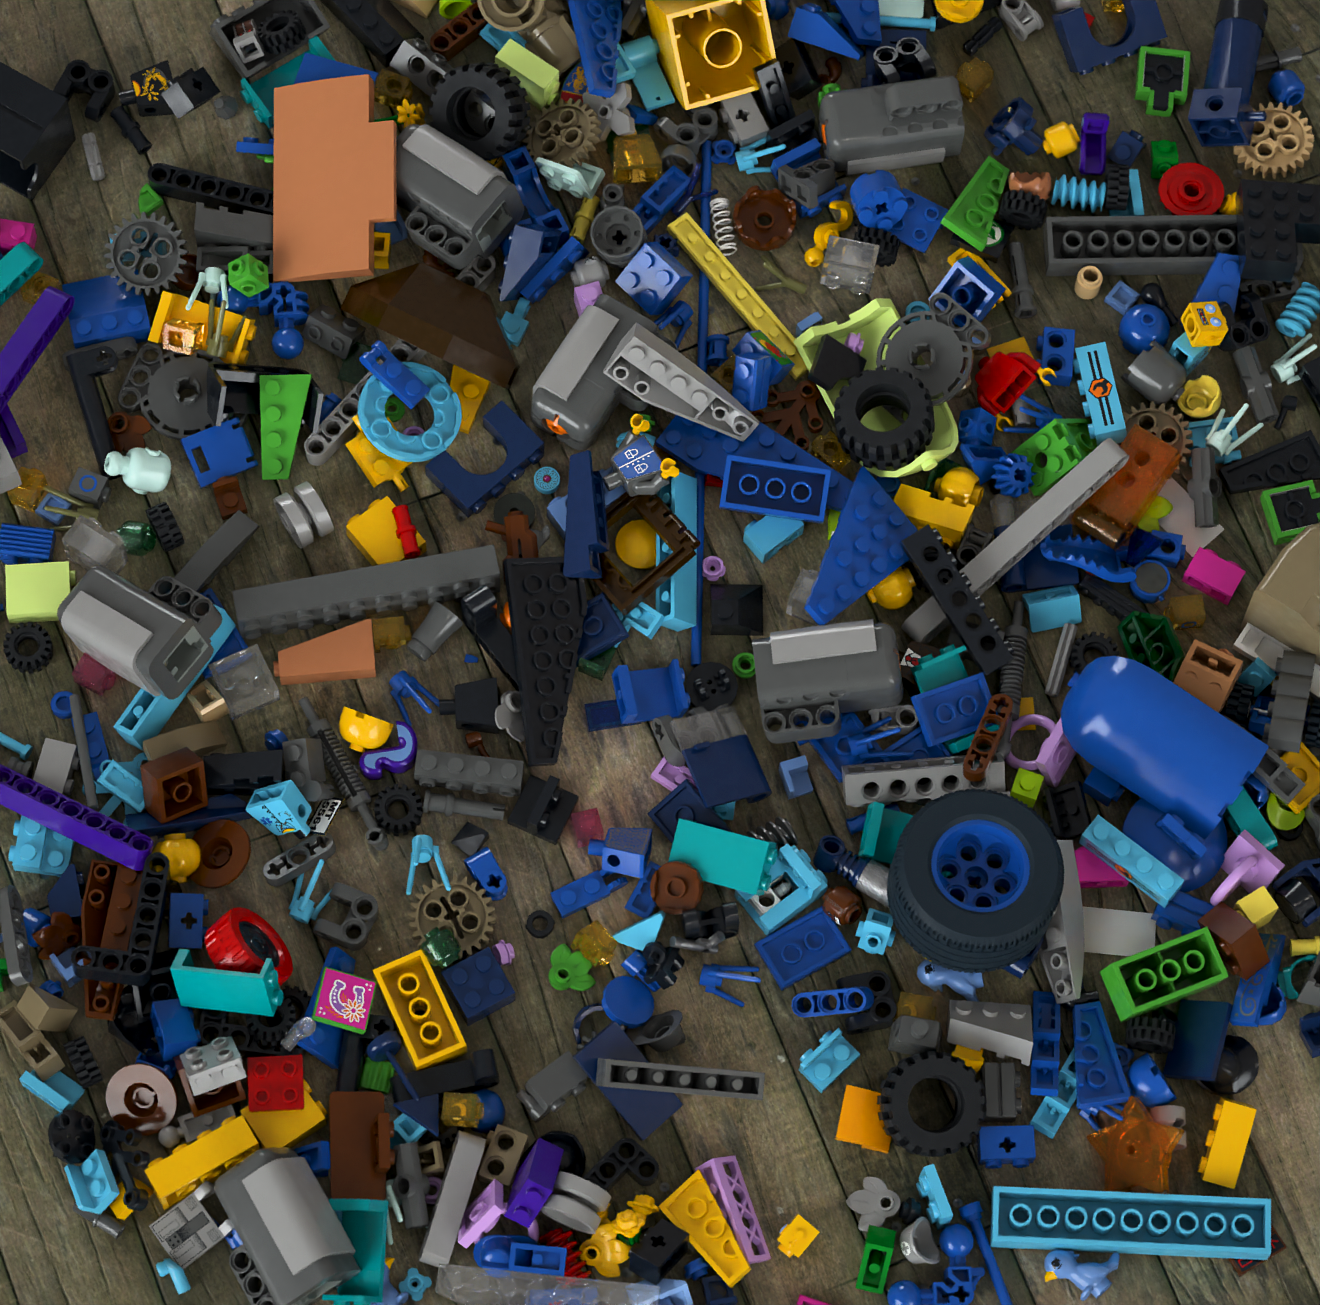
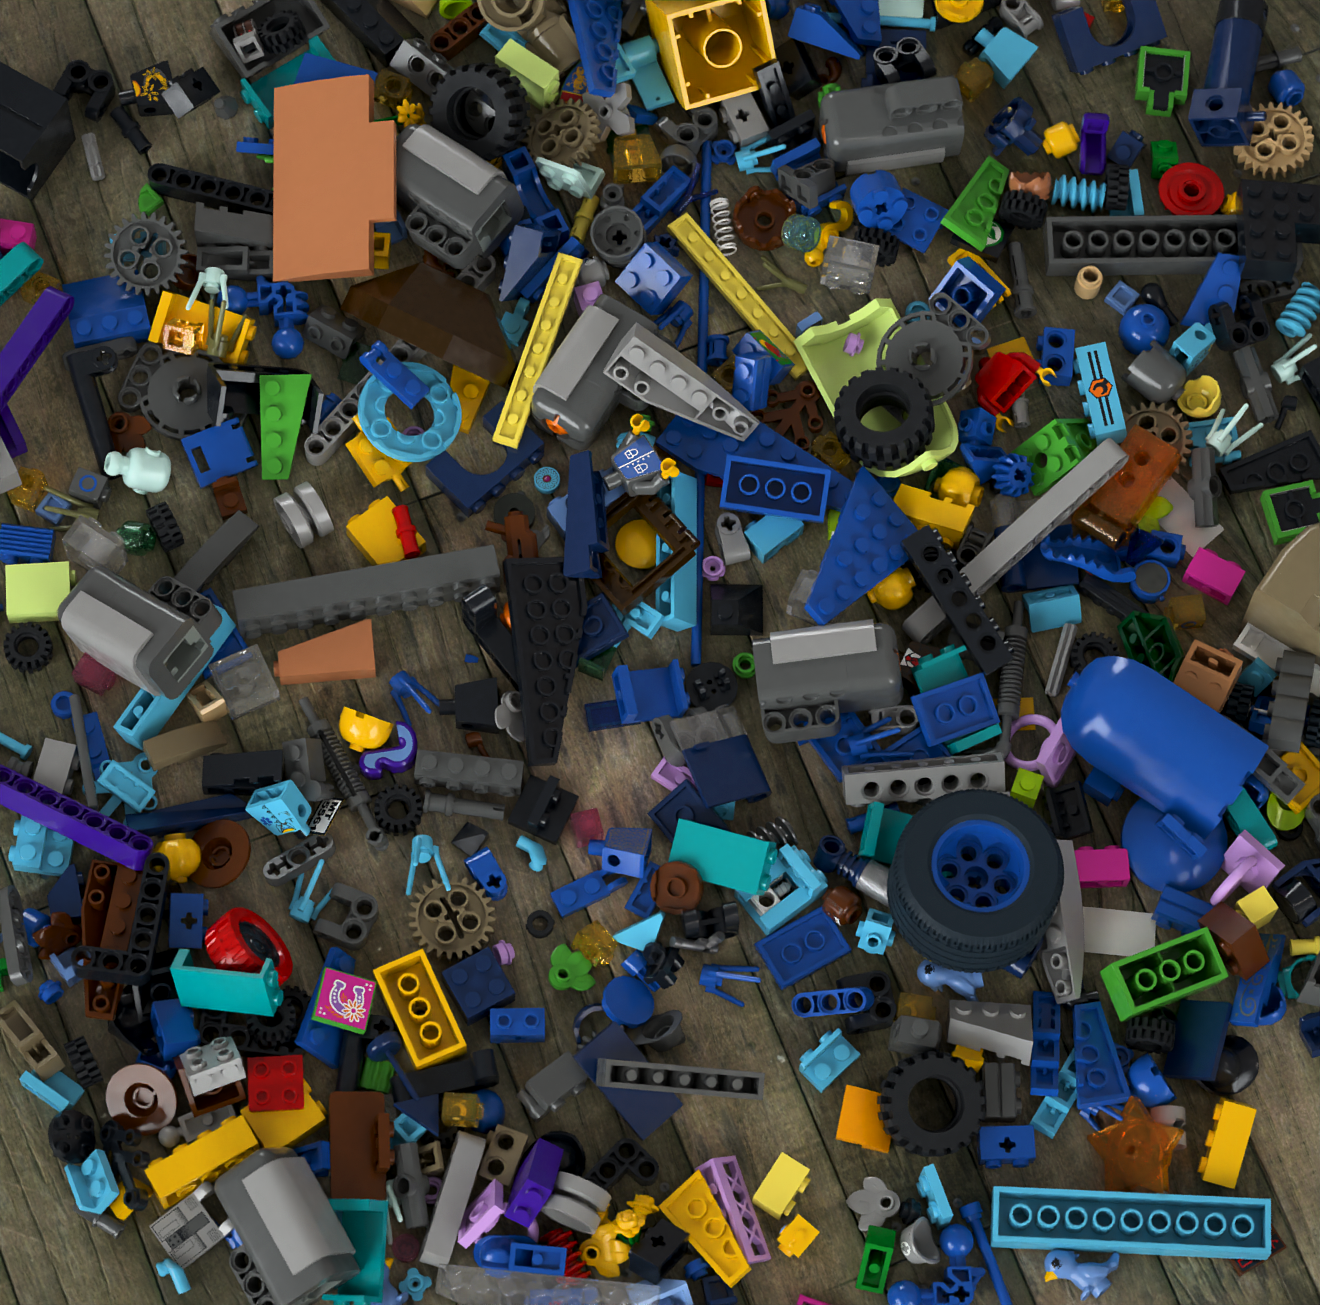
dark tan slope [16,983,78,1032] -> none
reddish brown brick [140,747,208,824] -> none
bright green brick [228,253,269,298] -> none
blue plate [265,729,289,750] -> none
clear arm [280,1017,316,1051] -> none
clear yellow brick [372,616,411,653] -> none
bright green plate [385,397,405,423] -> none
dark grey plant [407,602,463,662] -> none
clear green head [421,927,461,969] -> none
medium blue panel [778,755,813,800] -> none
black tile [807,334,867,391] -> none
reddish brown beam [963,694,1013,782] -> none
blue plant [1003,394,1063,434] -> none
medium azure brick [1079,815,1184,908] -> none
yellow head [1180,301,1228,347] -> none
none -> clear pink tile [392,1234,420,1263]
none -> blue brick [490,1008,545,1043]
none -> light yellow tile [492,252,583,449]
none -> medium azure arm [516,835,547,872]
none -> light grey piece [714,512,751,566]
none -> light yellow piece [752,1152,811,1221]
none -> clear light blue wheel [781,214,821,252]
none -> medium azure torso [974,27,1038,89]

